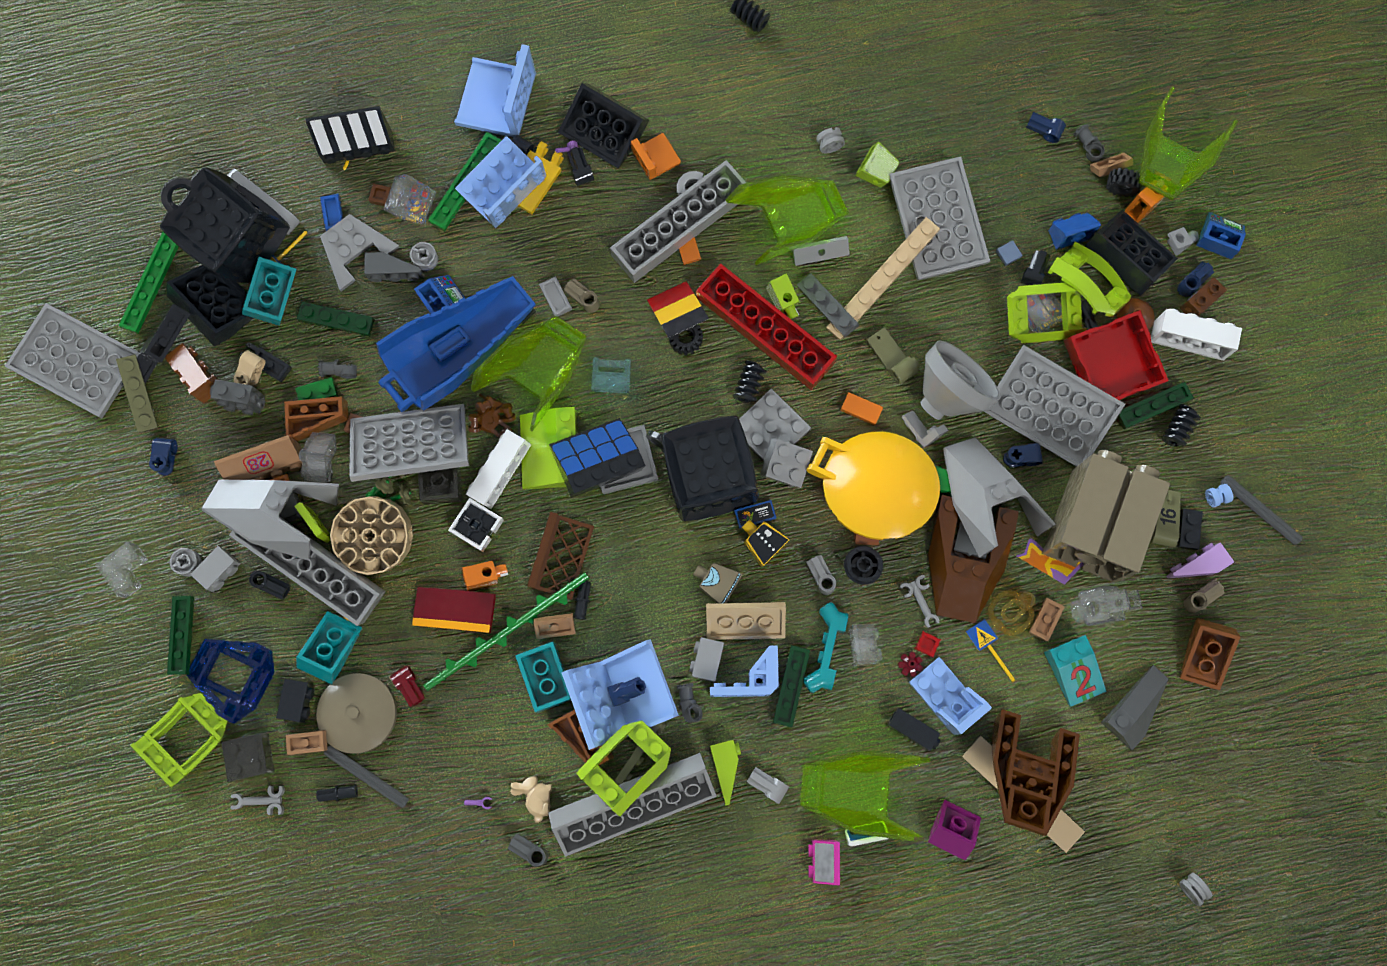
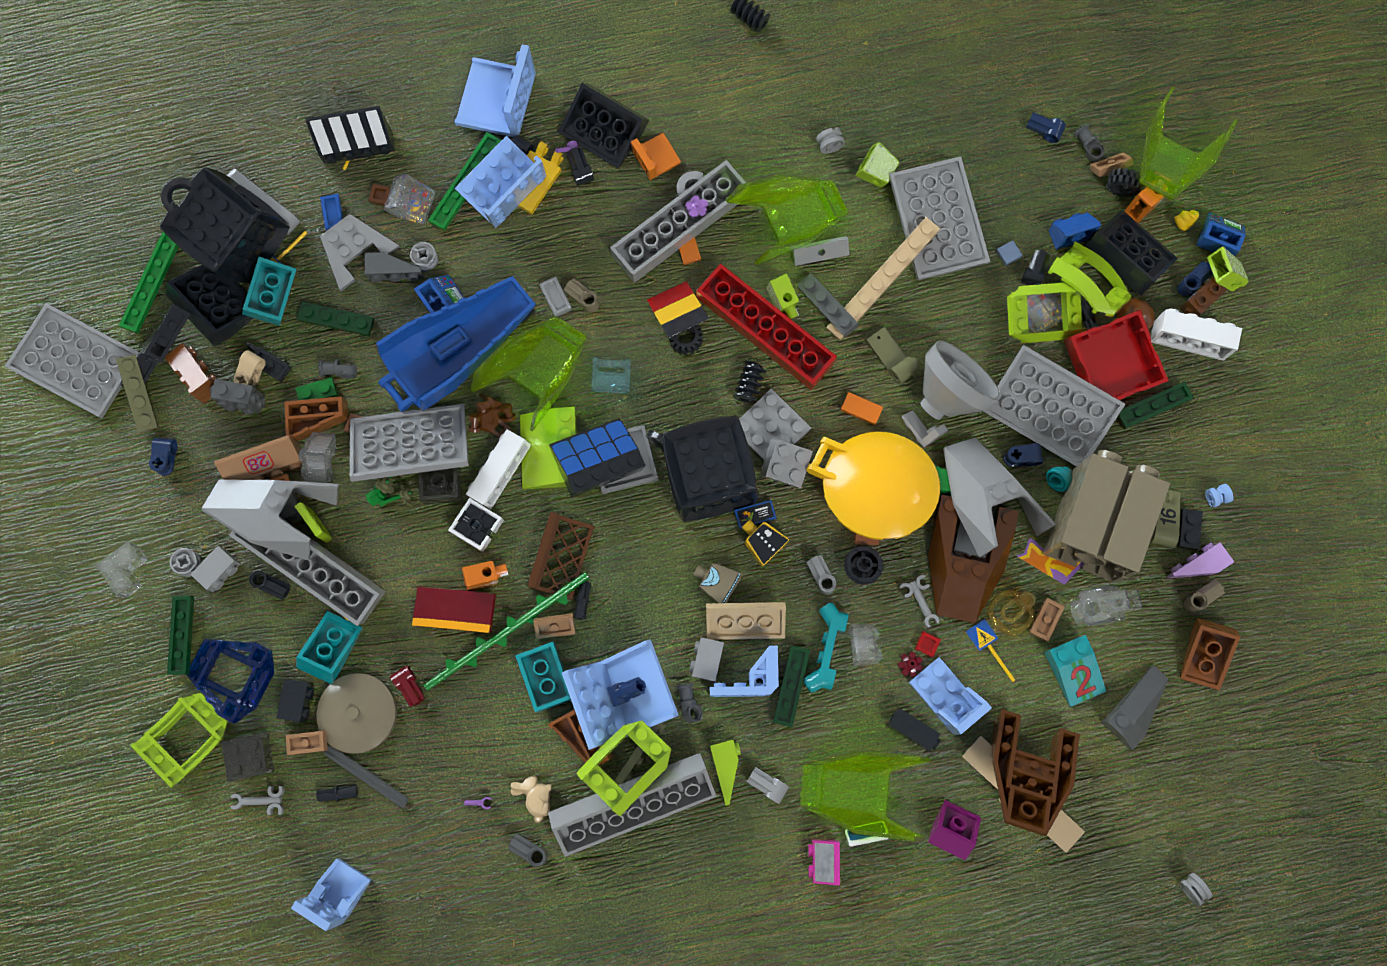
tan brick [330,496,413,575] -> none
black piece [1162,404,1201,447] -> none
light grey bracket [1167,227,1199,255] -> none
dark grey axle [1221,475,1303,545] -> none
none -> light blue bracket [291,858,372,931]
none -> medium lavender plant [685,195,708,217]
none -> teal brick [1046,467,1072,492]
none -> yellow arm [1174,210,1199,231]
none -> lime torso [1207,247,1249,291]

